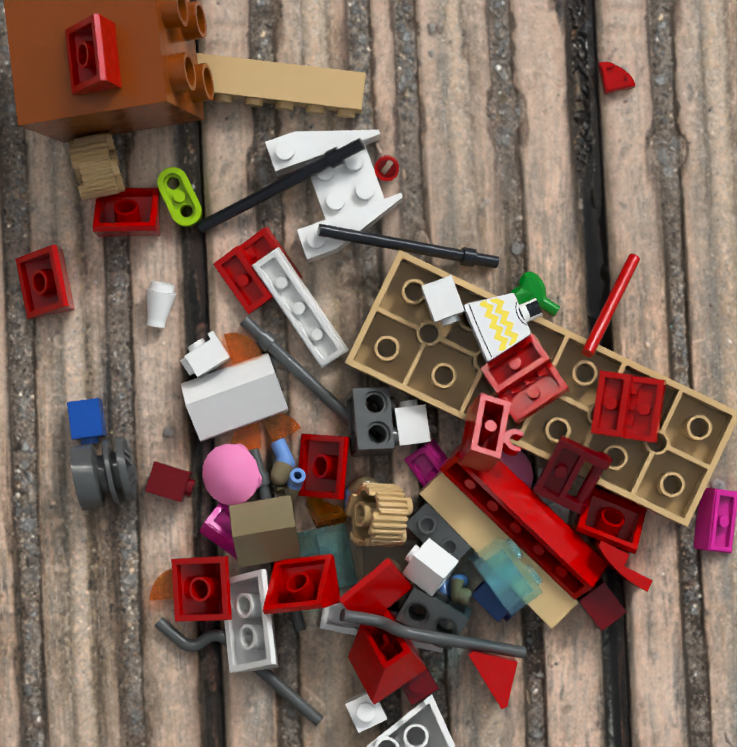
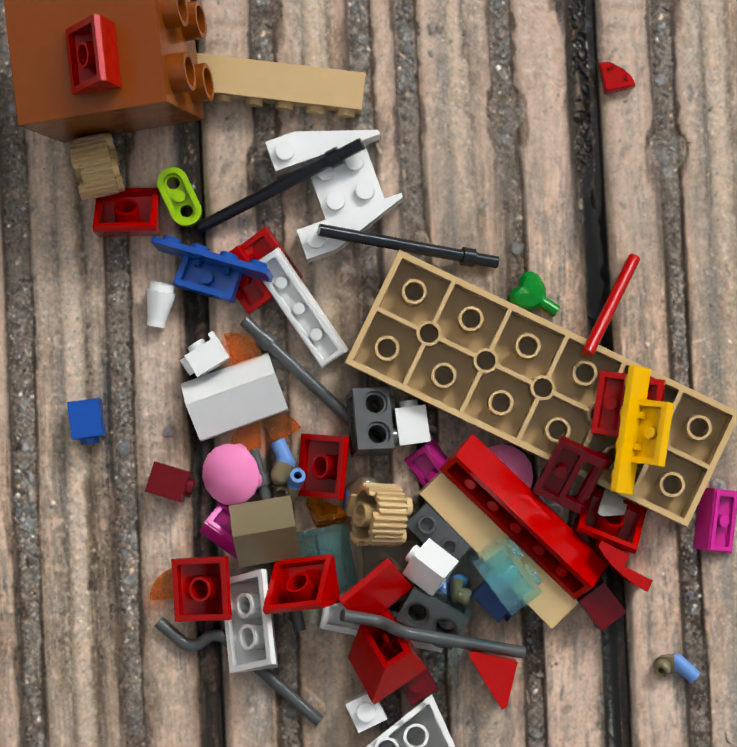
red slope [15,245,75,319] -> none
dark grey wheel [70,436,138,511] -> none
red hinge [374,155,399,181] -> none
white brick [421,275,465,327] -> none
red brick [458,393,524,473] -> none
white torso [463,293,543,363] -> none
red slope [480,334,569,425] -> none
none -> blue bracket [151,235,274,303]
none -> white sticker [598,490,627,516]
none -> yellow bracket [611,365,674,495]
none -> arm [653,653,701,684]

